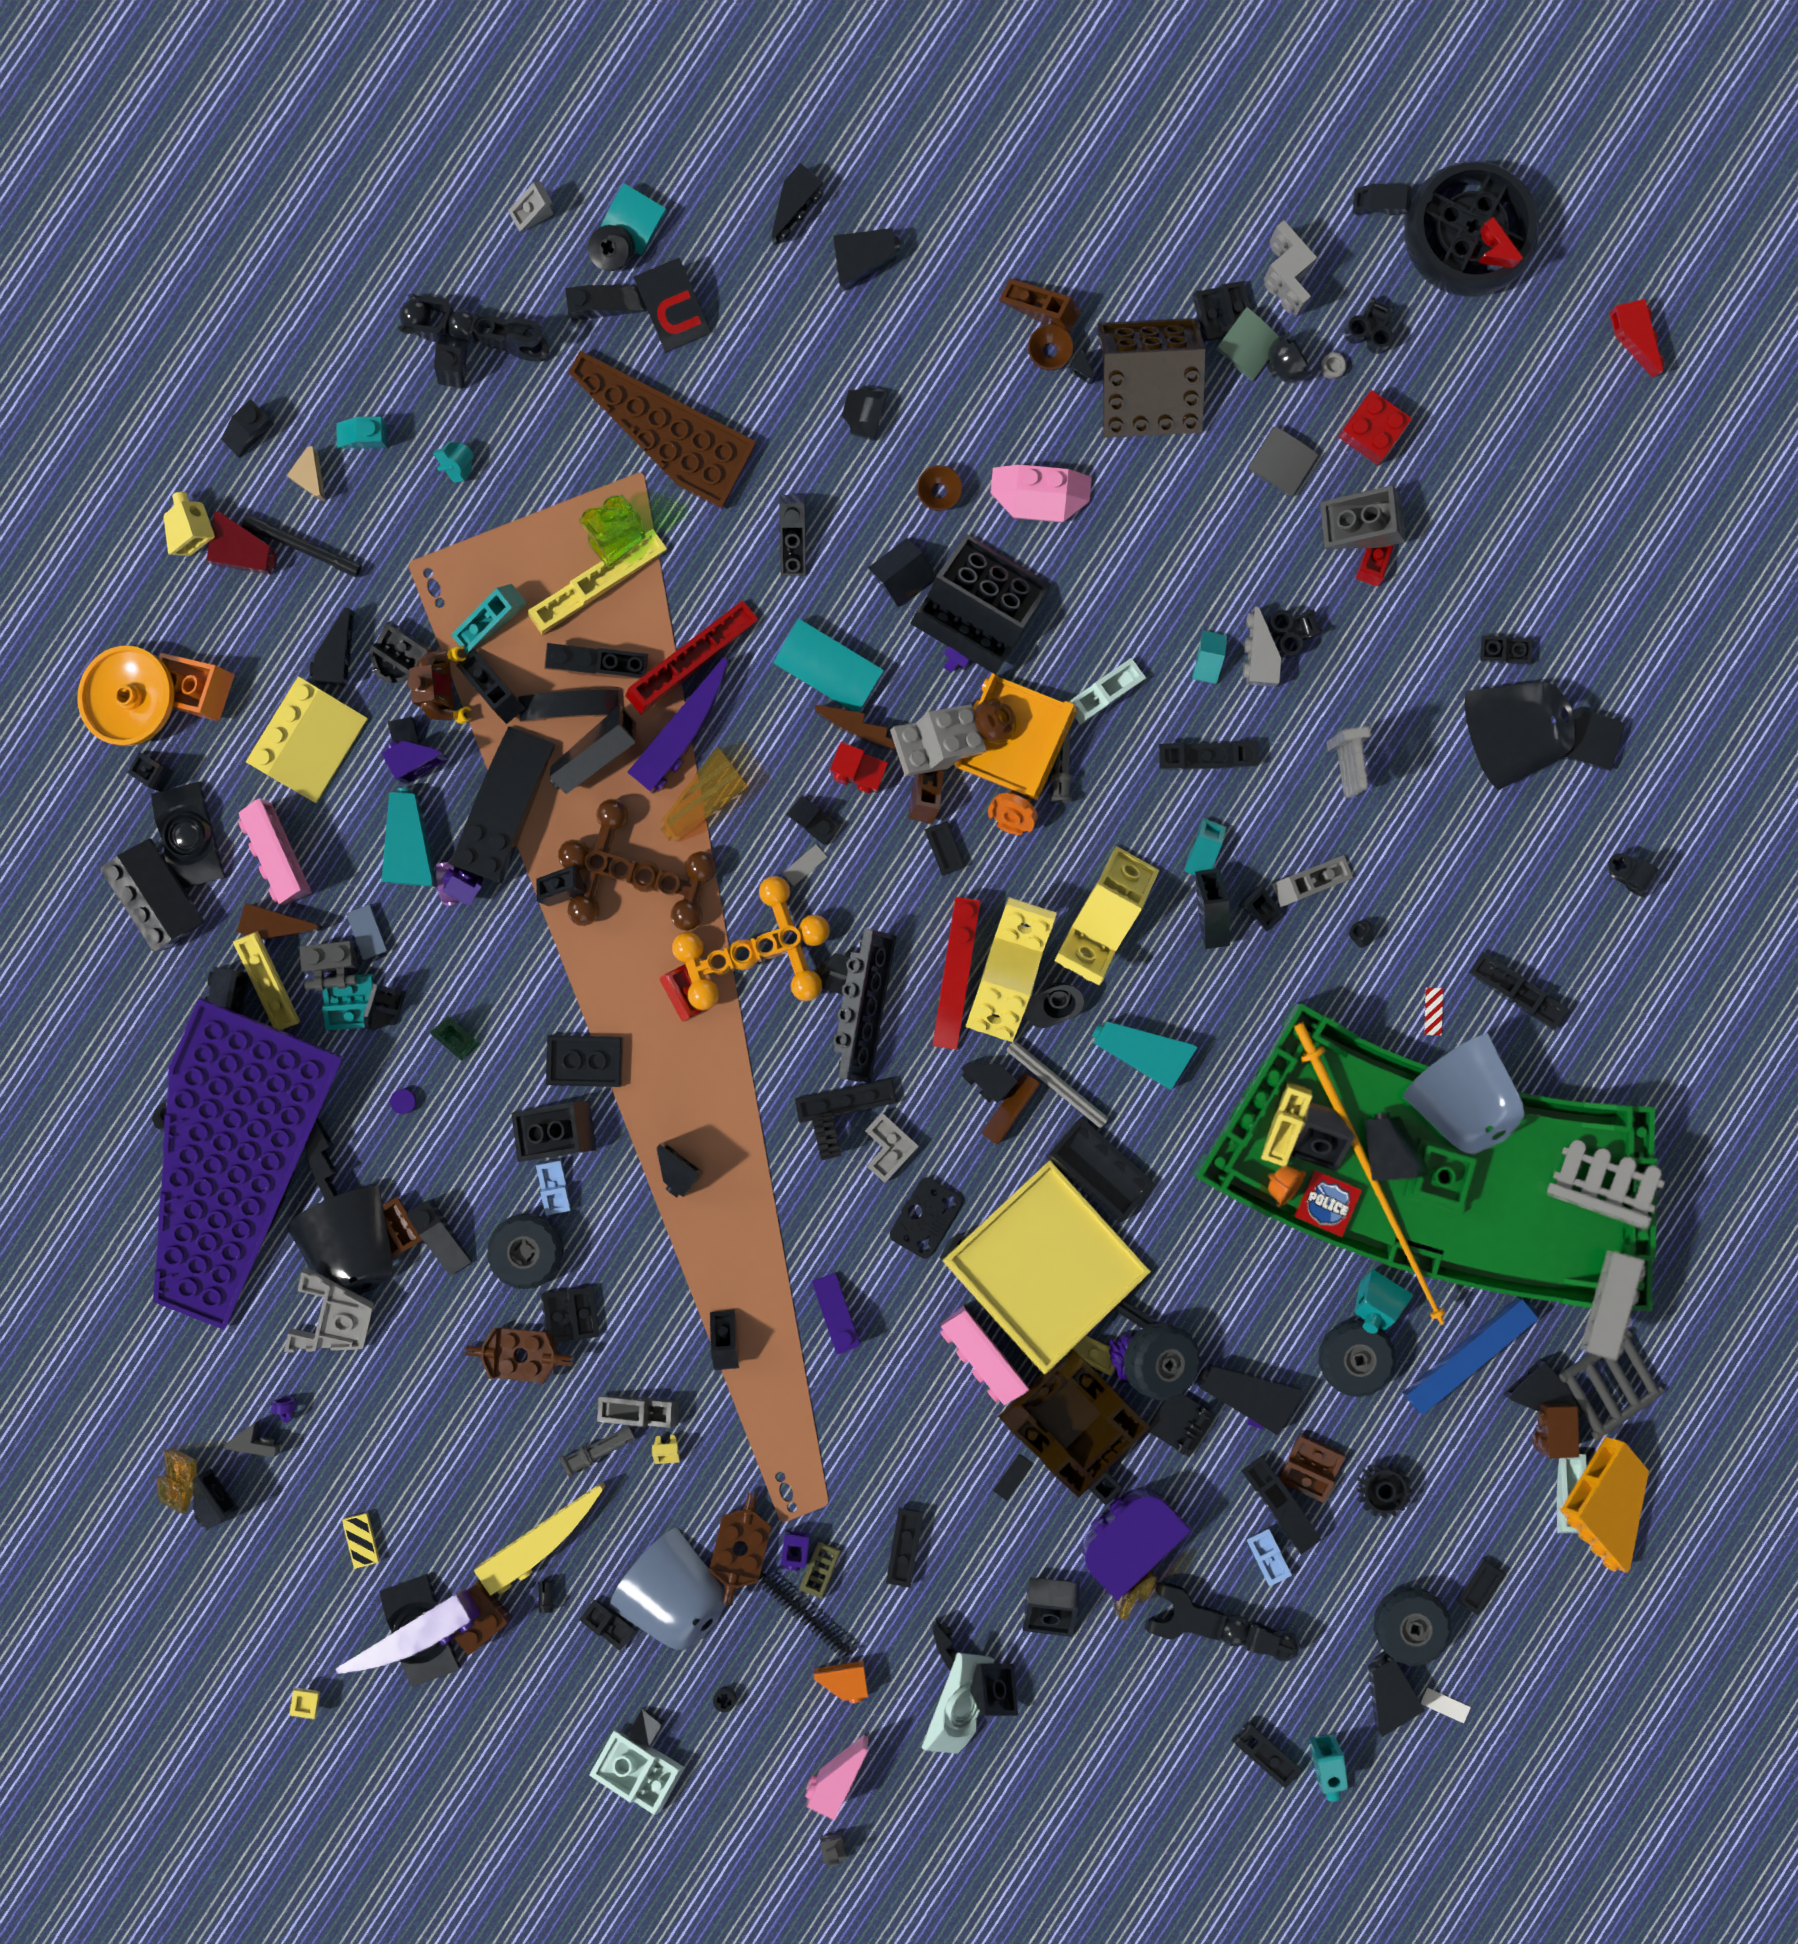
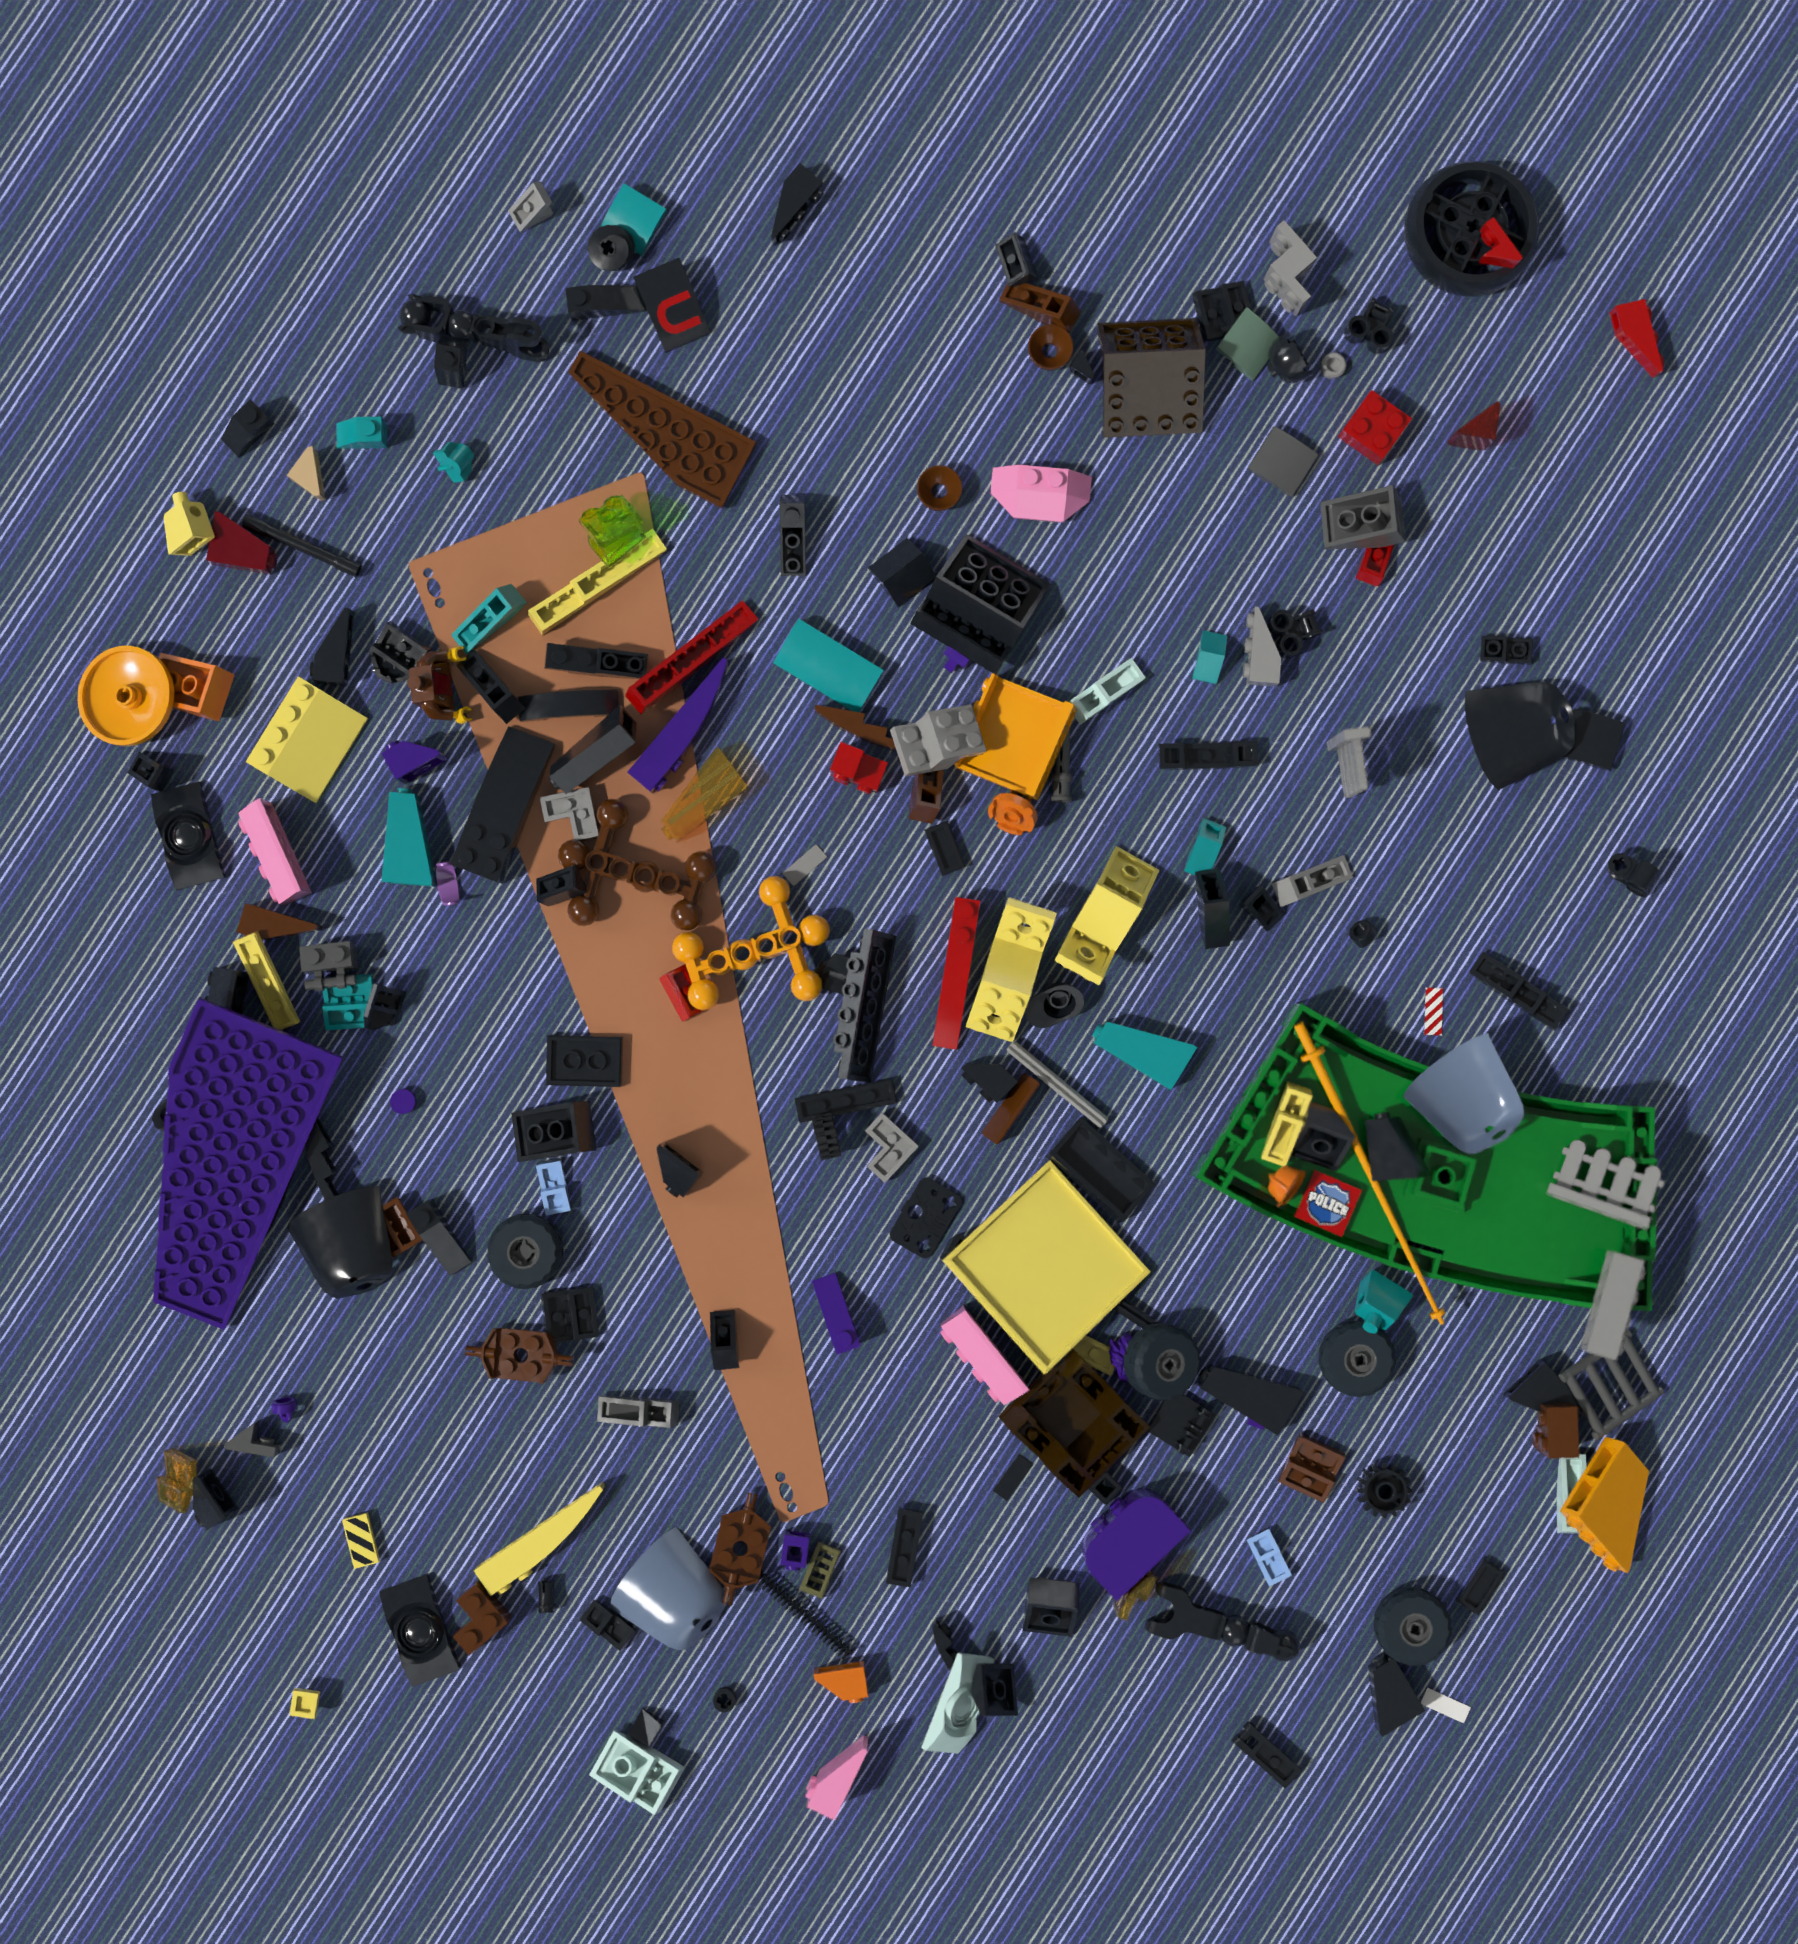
black slope [100,838,205,953] -> none
light grey wing [284,1267,374,1352] -> none
slope [336,1588,481,1673] -> none
sand blue tile [346,904,388,960] -> none
black slope [388,717,419,744] -> none
clear green slope [430,1015,479,1061] -> none
dark purple brick [442,866,483,906] -> none
dark grey pin [560,1425,636,1477] -> none
light yellow tile [652,1435,680,1464] -> none
black slope [786,796,840,846] -> none
dark grey piece [820,1832,847,1867] -> none
black slope [833,228,900,292] -> none
black slope [841,385,888,441] -> none
reddish brown piece [974,699,1016,744] -> none
black slope [1241,1456,1321,1555] -> none
teal torso [1309,1734,1348,1802] -> none
black slope [1352,184,1411,216] -> none
blue brick [1402,1297,1538,1415] -> none
none -> light grey plate [540,787,599,841]
none -> black slope [995,232,1038,287]
none -> clear red slope [1447,401,1501,451]

